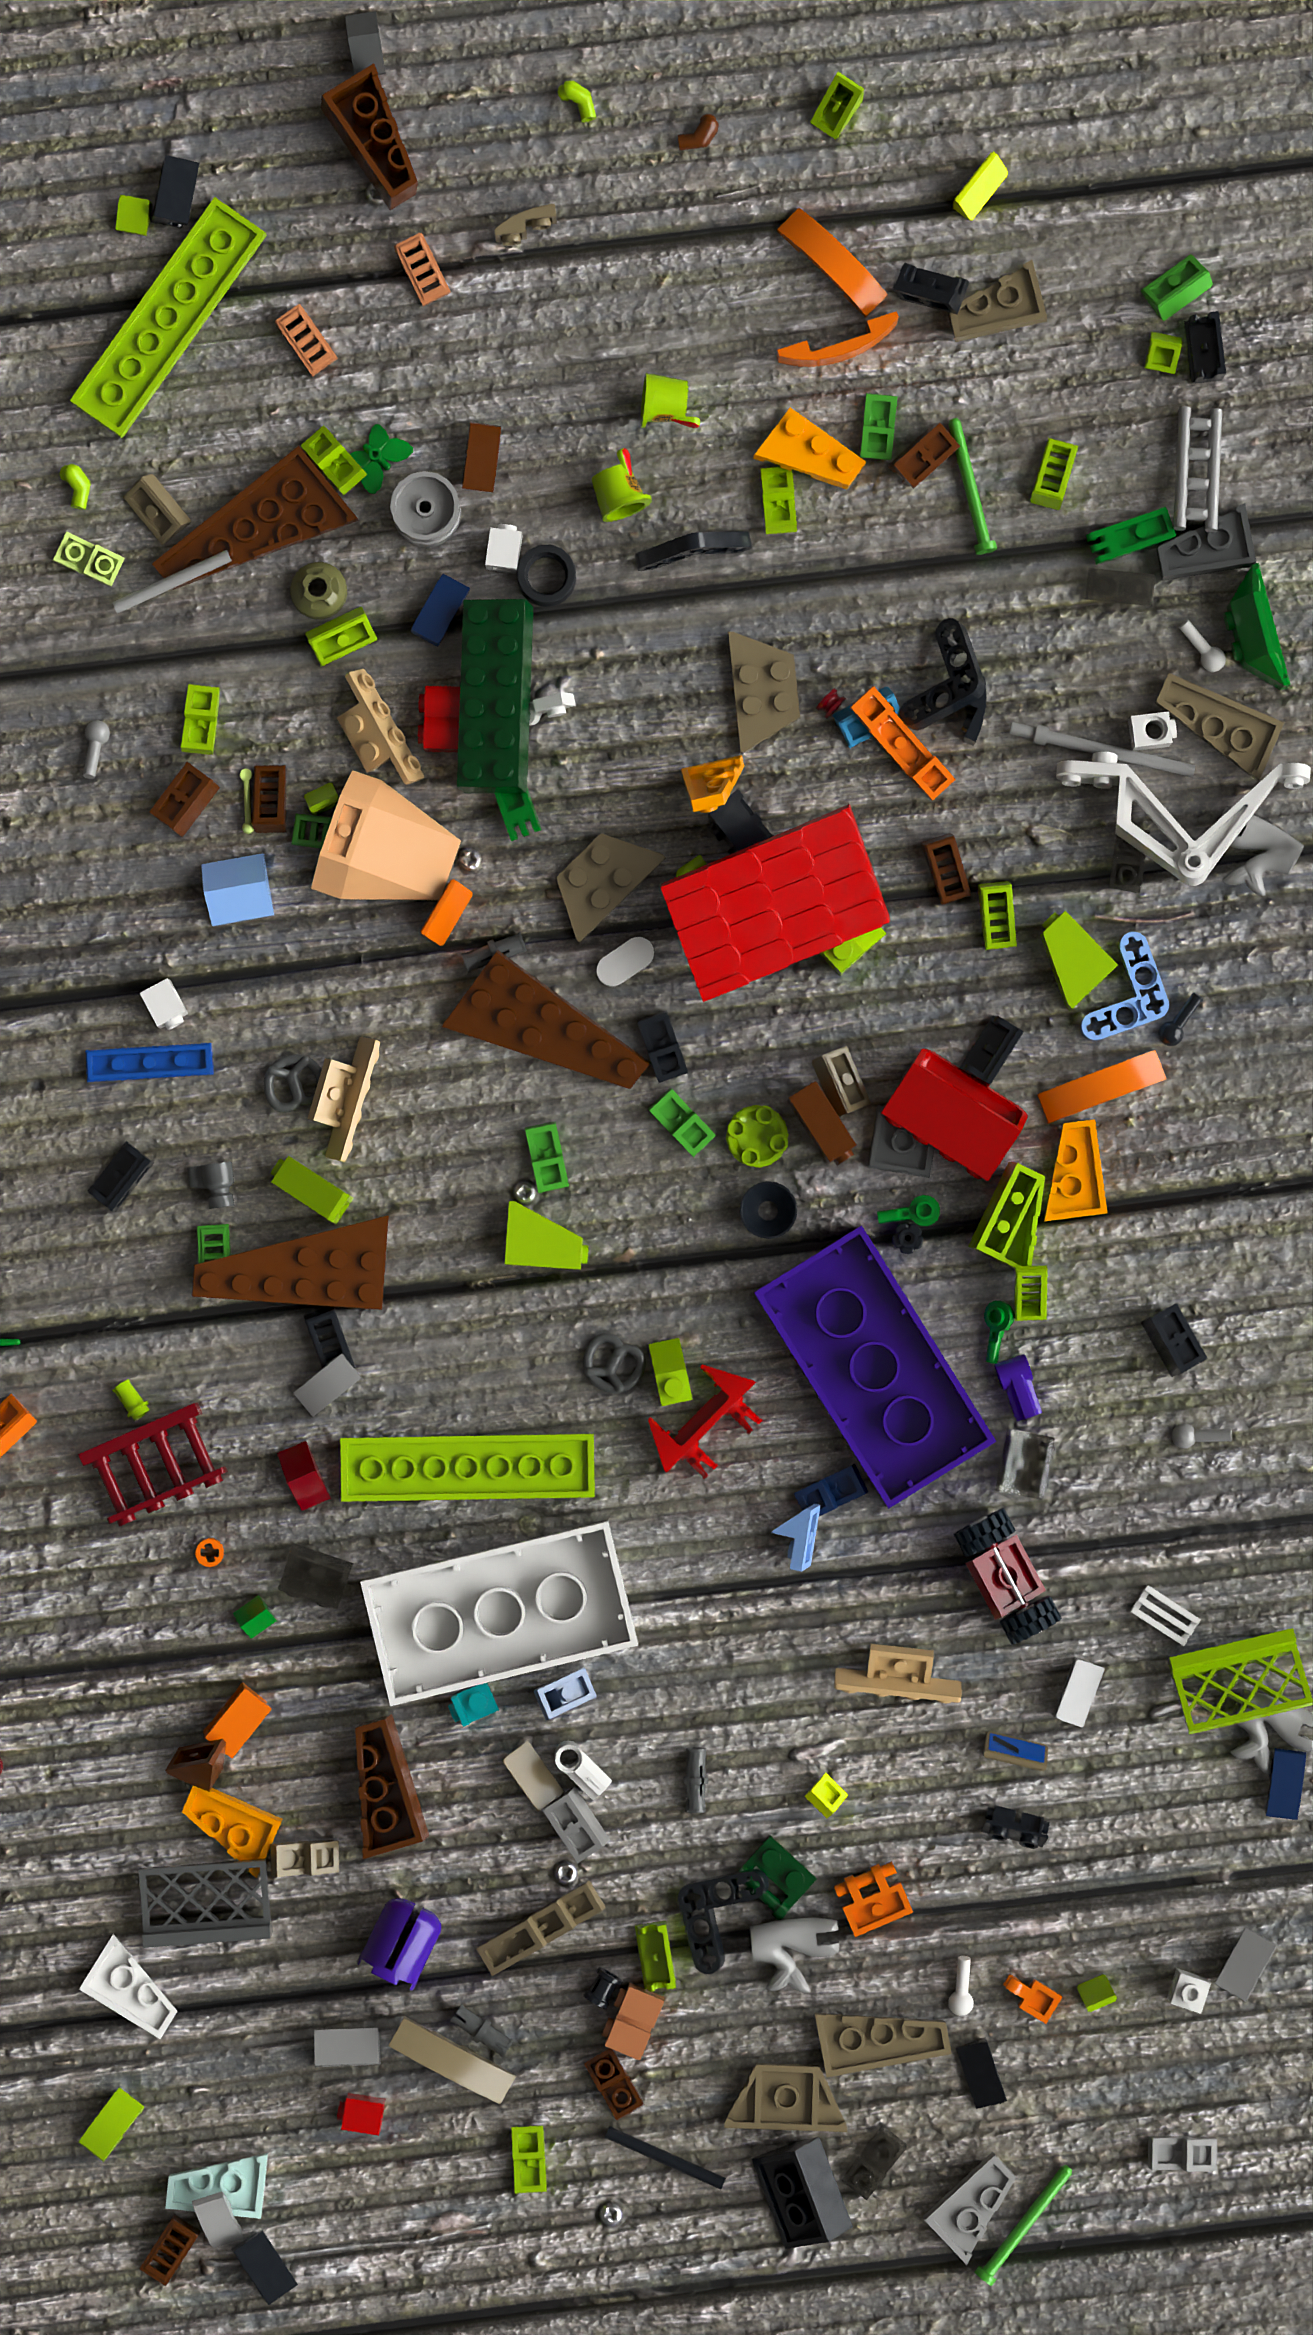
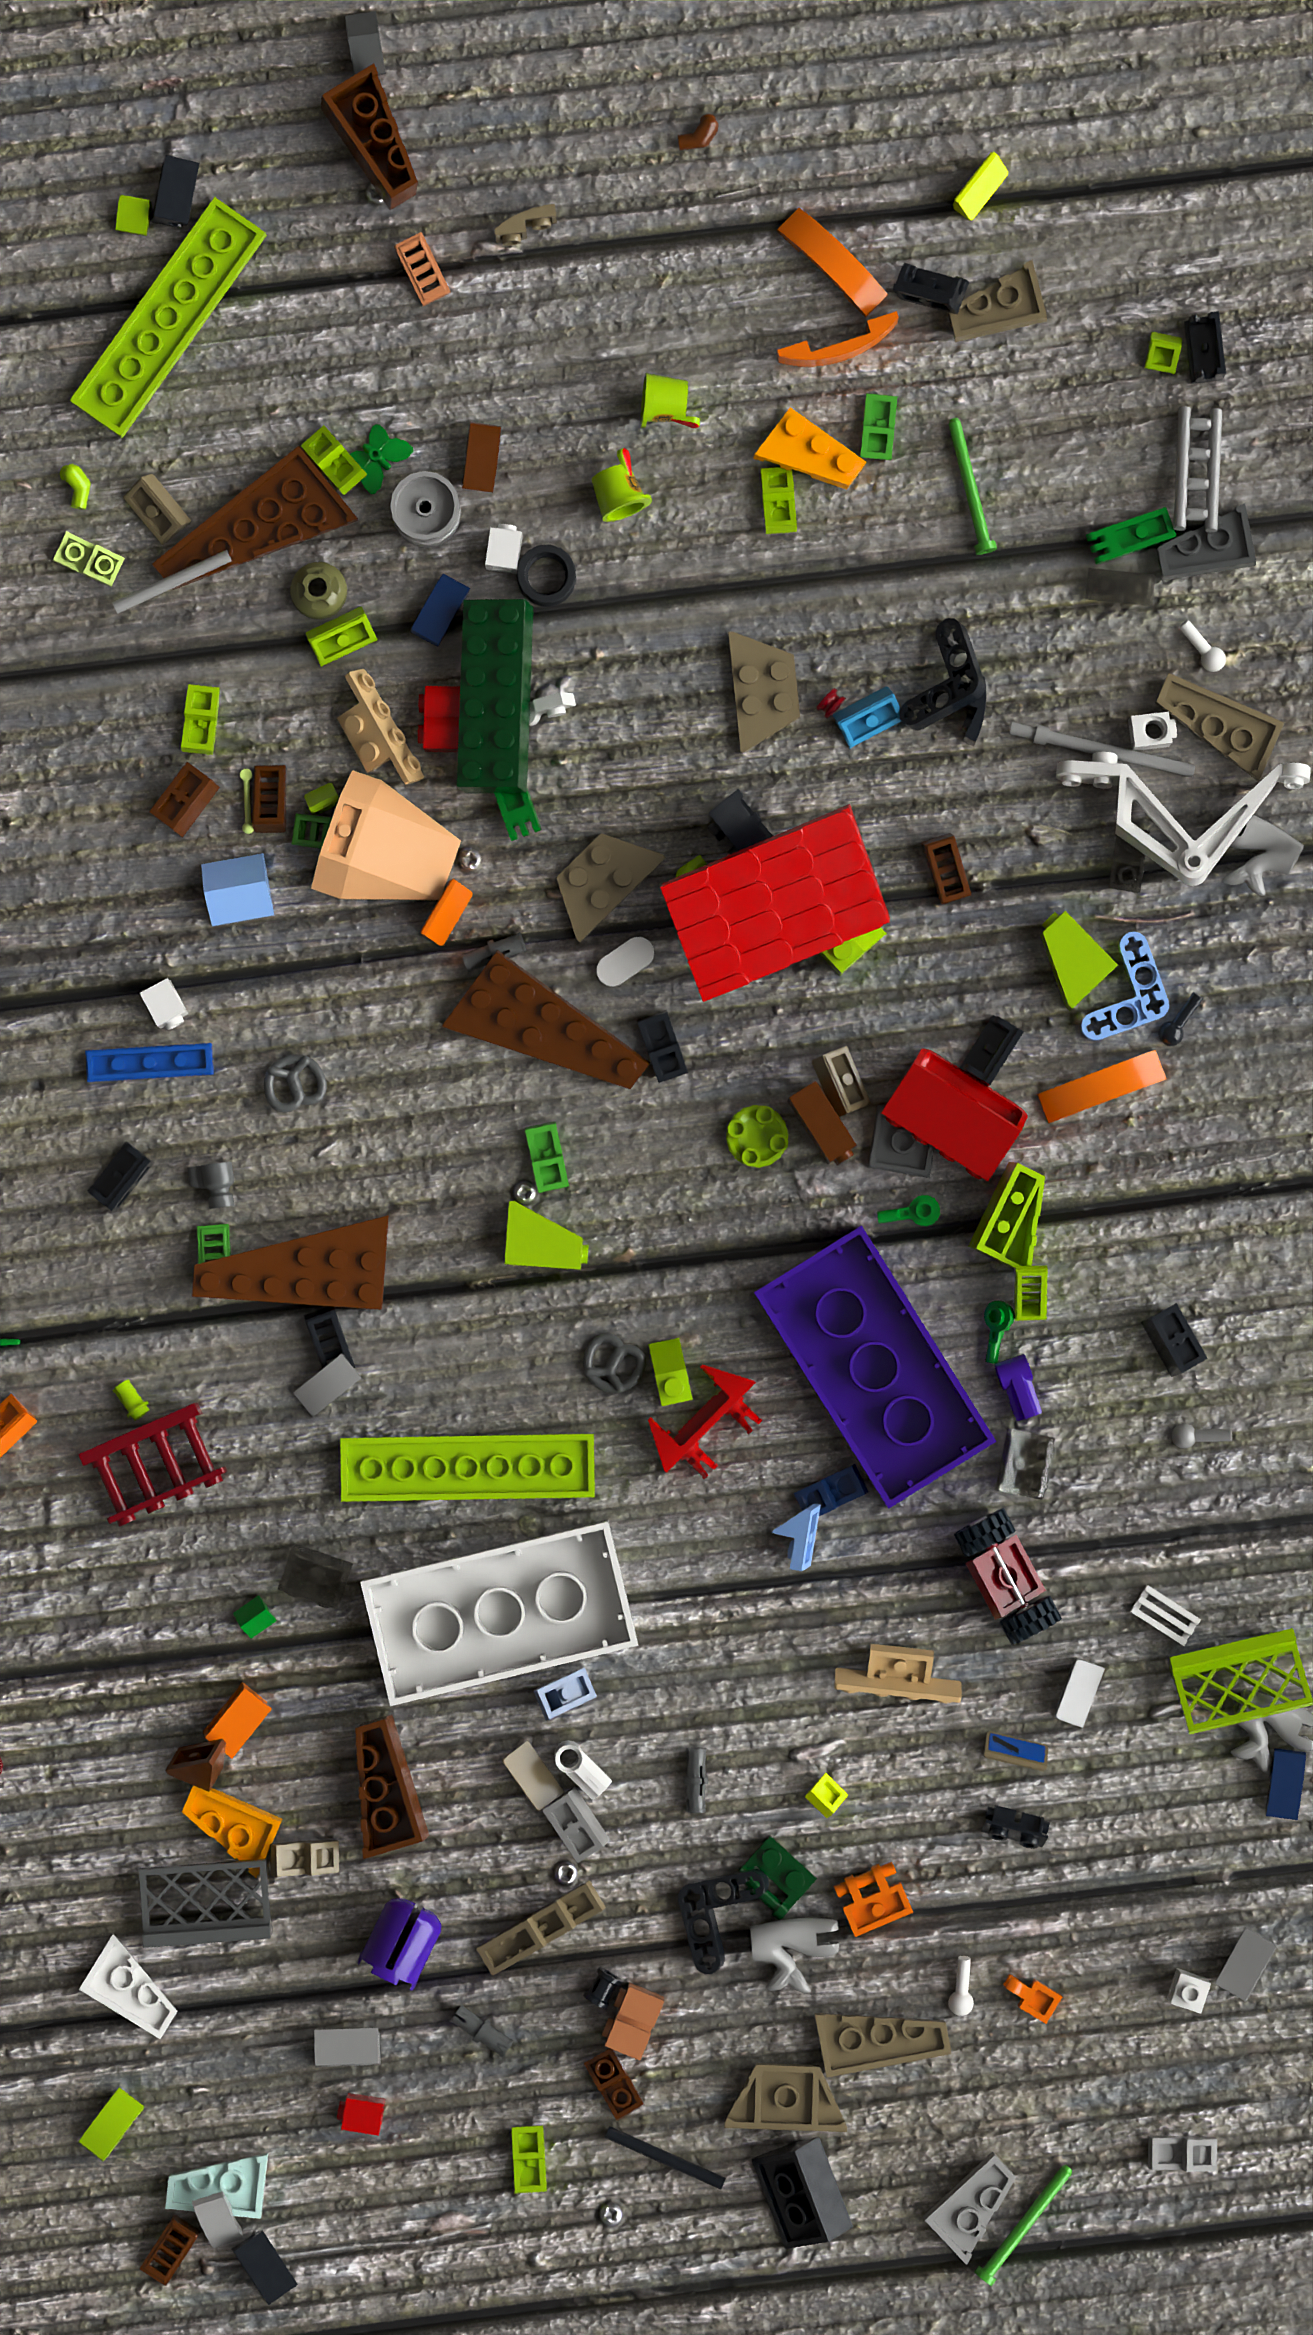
light grey bar [83,720,110,779] -> none
orange bush [195,1538,224,1567] -> none
lime slope [270,1156,354,1224] -> none
nougat slope [275,304,338,377] -> none
dark red slope [277,1440,331,1511] -> none
tan bracket [307,1037,380,1162] -> none
dark tan slope [388,2016,516,2104] -> none
teal bracket [448,1682,499,1727] -> none
lime arm [557,80,596,122] -> none
black beam [635,531,752,571] -> none
lime hinge [635,1920,676,1992] -> none
bright green slope [648,1088,716,1157] -> none
light orange wing [681,755,744,813] -> none
black piece [740,1181,797,1239] -> none
lime slope [810,72,864,140] -> none
clear smoke slope [841,2125,907,2200] -> none
orange slope [850,686,956,801] -> none
reddish brown hinge [887,422,960,489] -> none
black plate [892,1223,923,1254] -> none
black slope [956,2037,1007,2109] -> none
lime slope [978,881,1017,950] -> none
lime slope [1030,438,1078,510] -> none
light orange wing [1044,1119,1107,1222] -> none
lime slope [1077,1974,1117,2012] -> none
bright green slope [1141,254,1213,321] -> none
green wedge [1223,563,1291,690] -> none

